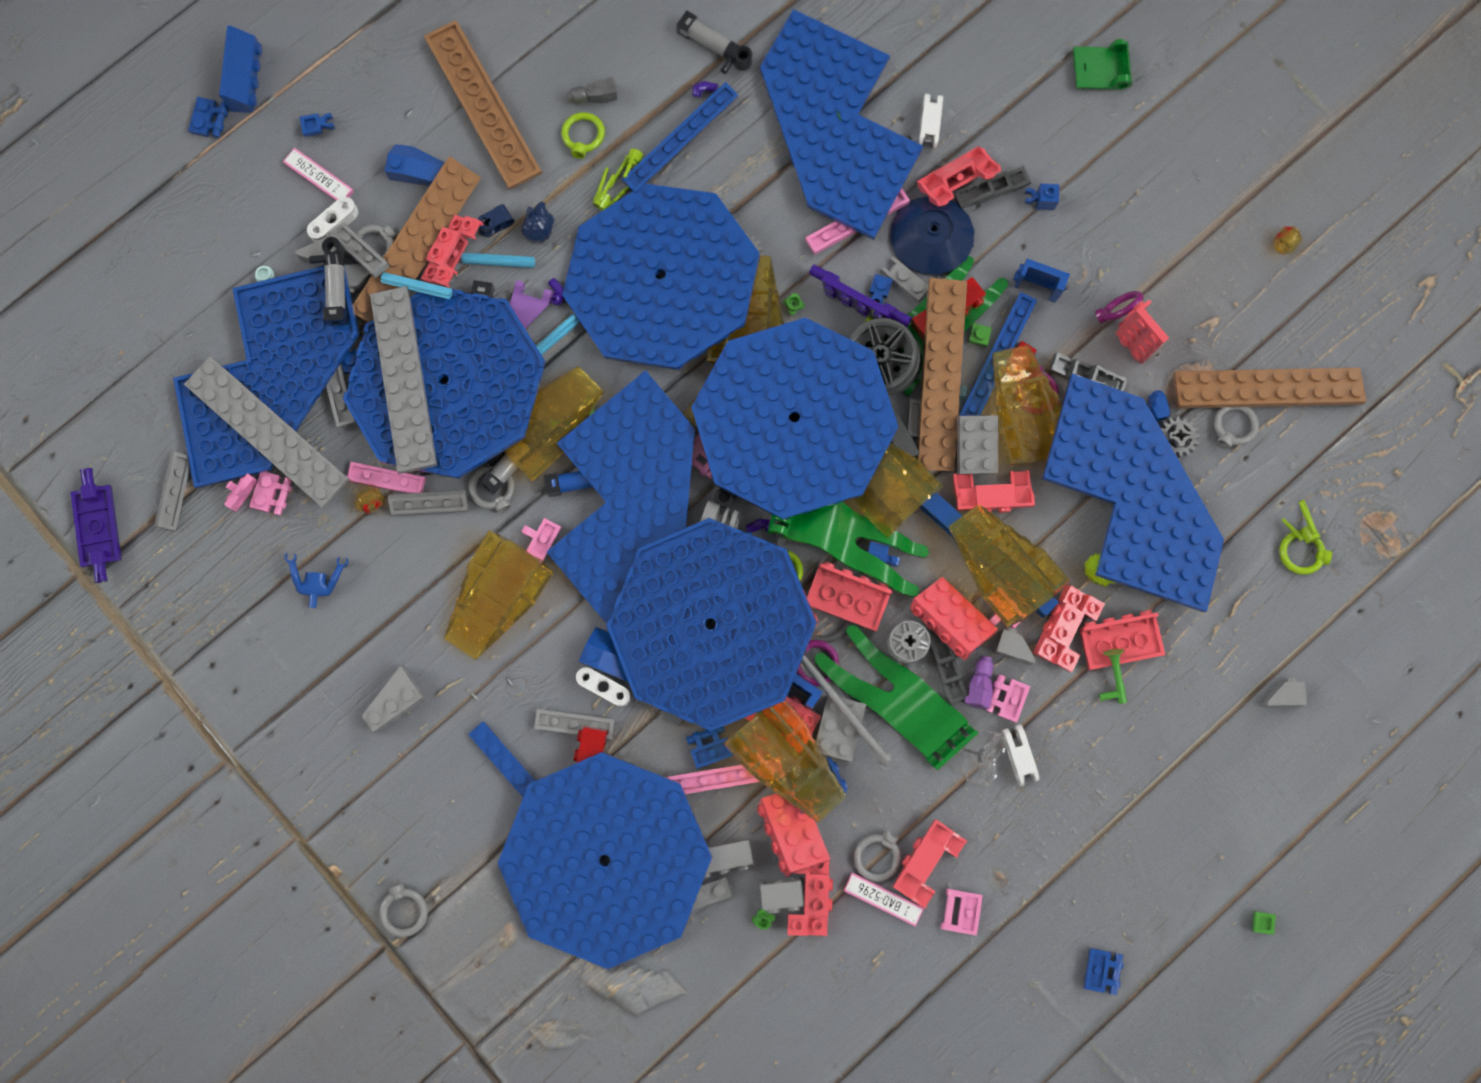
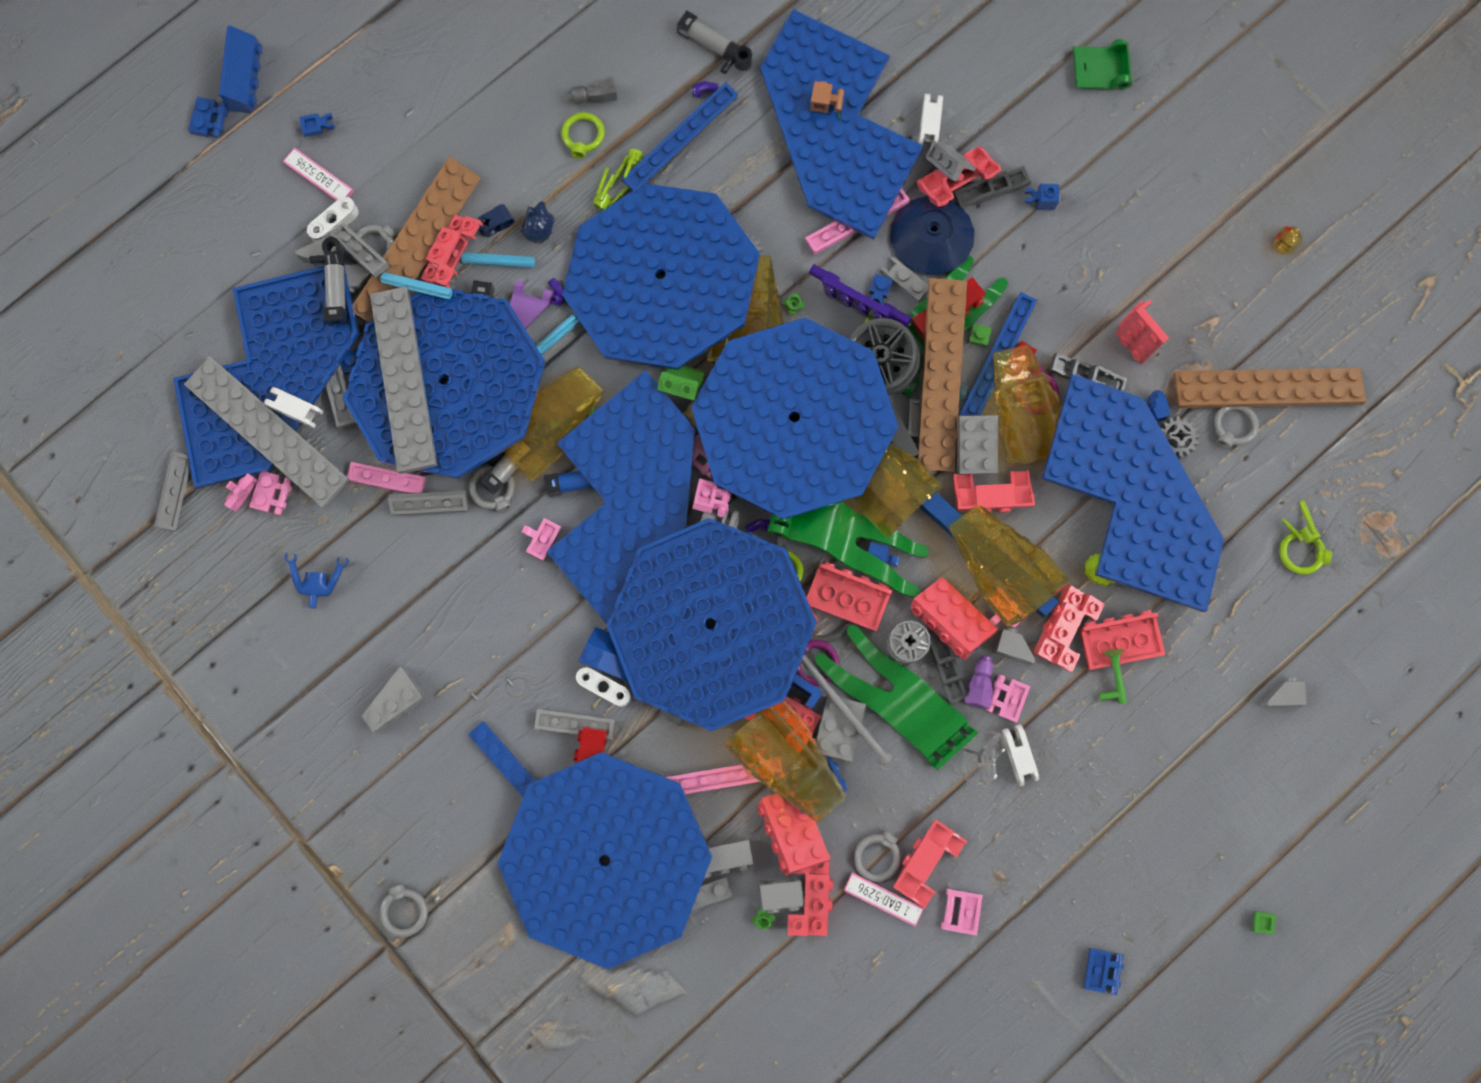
dark purple plate [70,468,122,583] -> none
light aqua plate [255,266,274,282] -> none
clear yellow head [354,486,385,514] -> none
blue wedge [385,144,445,186] -> none
medium nougat plate [424,20,542,190] -> none
clear yellow wedge [444,530,554,660] -> none
blue plate [686,726,734,769] -> none
blue panel [1013,258,1070,303] -> none
magenta piece [1095,291,1144,324] -> none
none -> white piece [263,387,324,429]
none -> bright green panel [657,366,705,400]
none -> bright pink plate [692,479,731,517]
none -> nougat brick [810,81,845,114]
none -> light grey panel [926,141,976,181]

